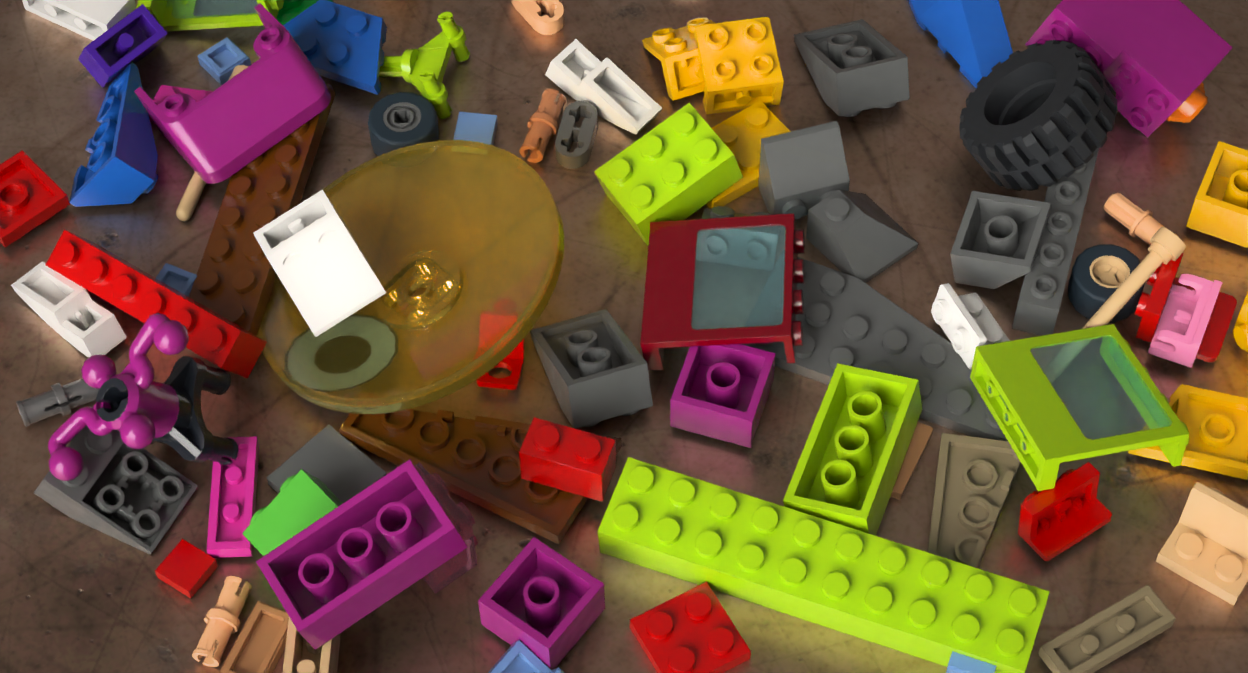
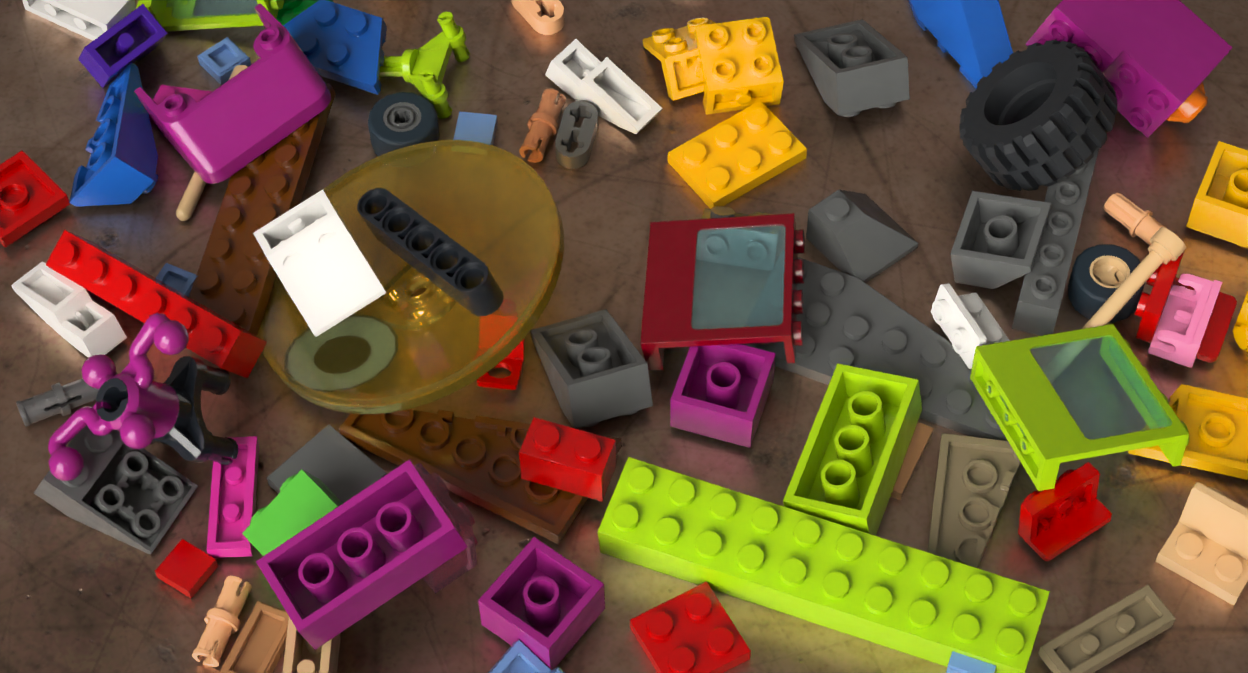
lime brick [594,102,743,246] -> none
dark grey slope [758,121,850,220] -> none
none -> black beam [357,188,504,316]

